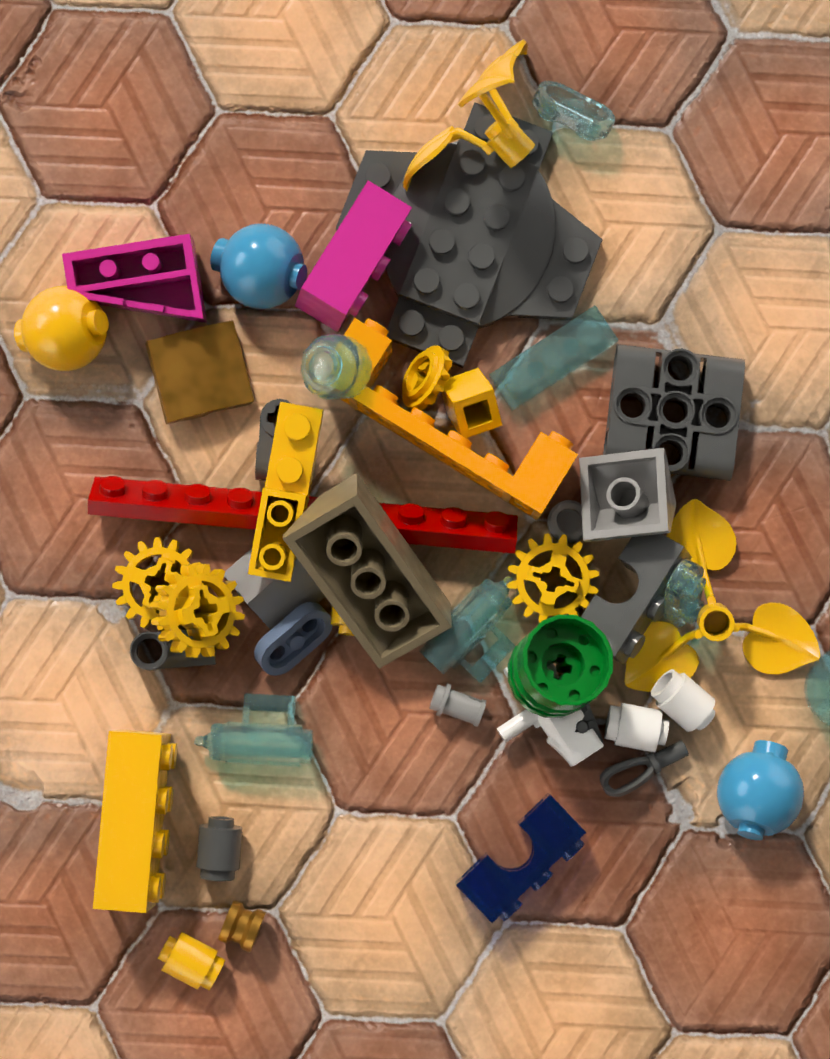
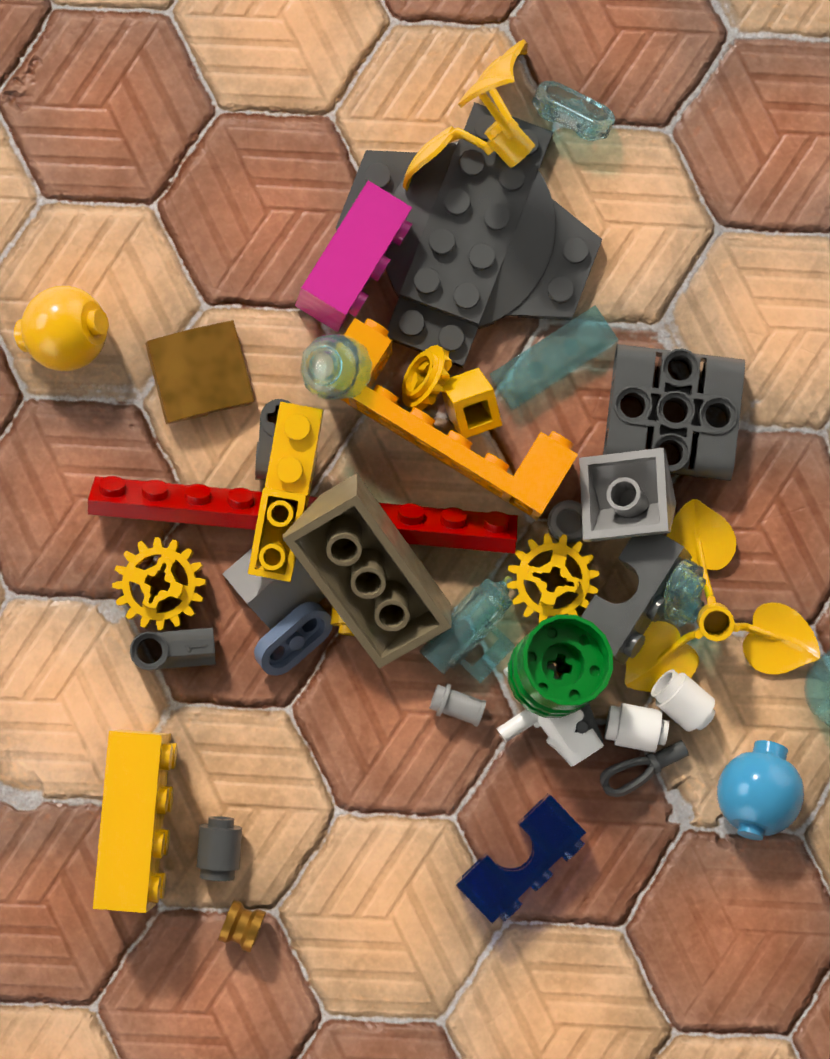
dark pink wedge [62,234,207,323] -> none
yellow gear [150,564,245,658] -> none
yellow brick [157,932,225,991] -> none
clear light blue piece [194,693,313,768] -> none
dark azure brick [210,223,307,309] -> none

